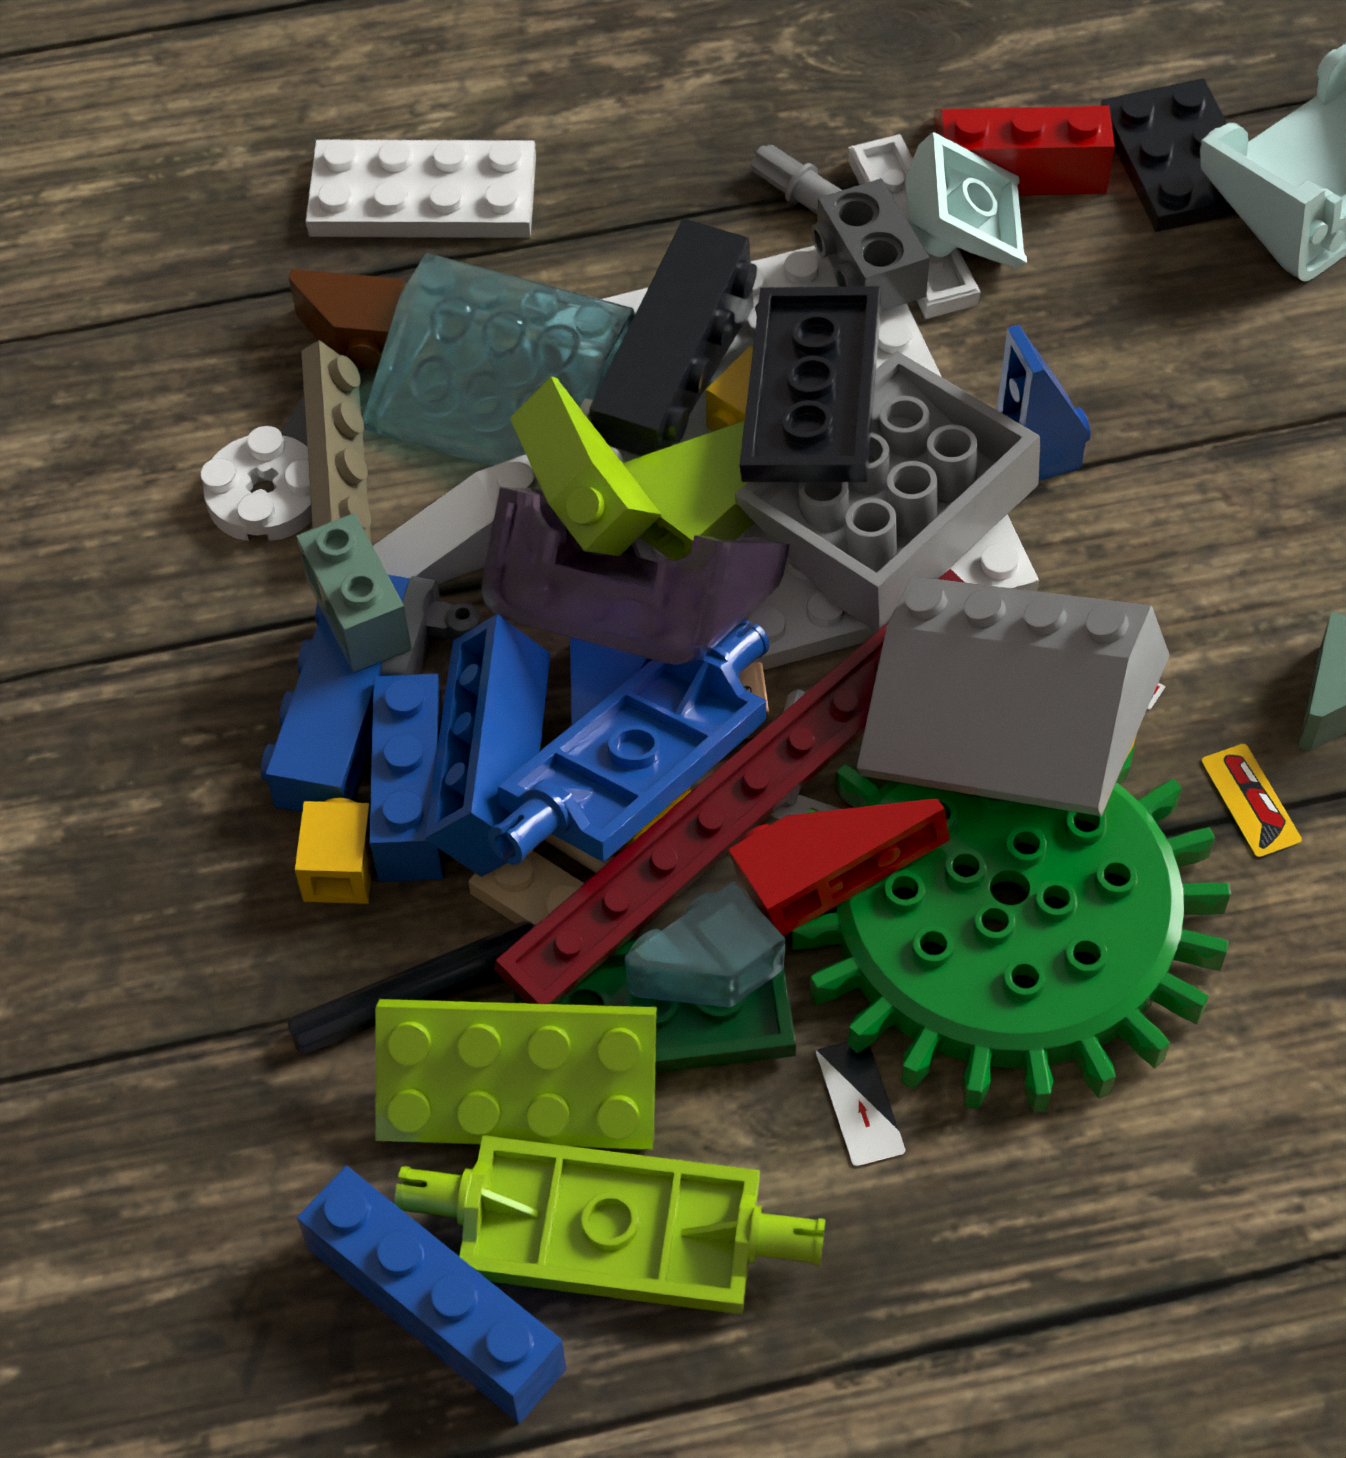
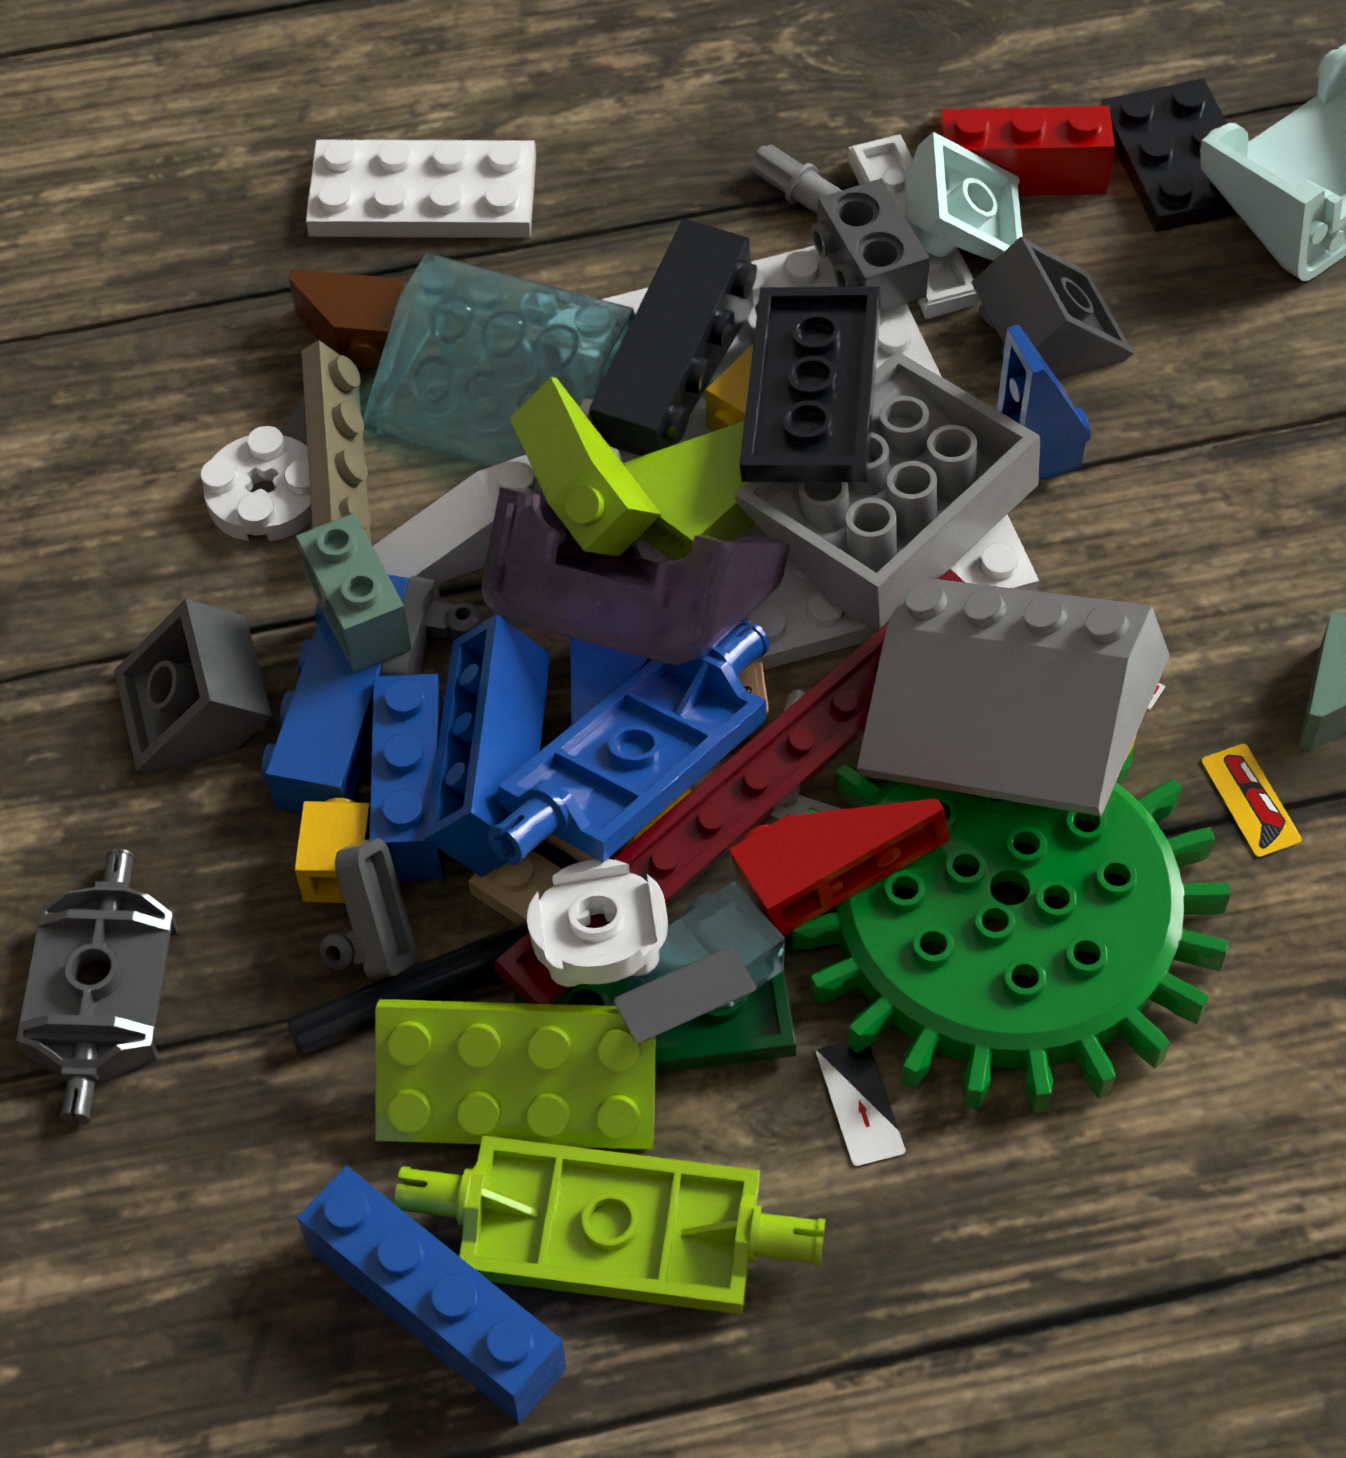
none -> dark grey plate [16,849,178,1125]
none -> dark grey slope [114,599,272,774]
none -> dark grey piece [320,838,418,980]
none -> white plate [527,859,668,987]
none -> dark grey sticker [614,947,756,1043]
none -> dark grey slope [971,236,1134,380]

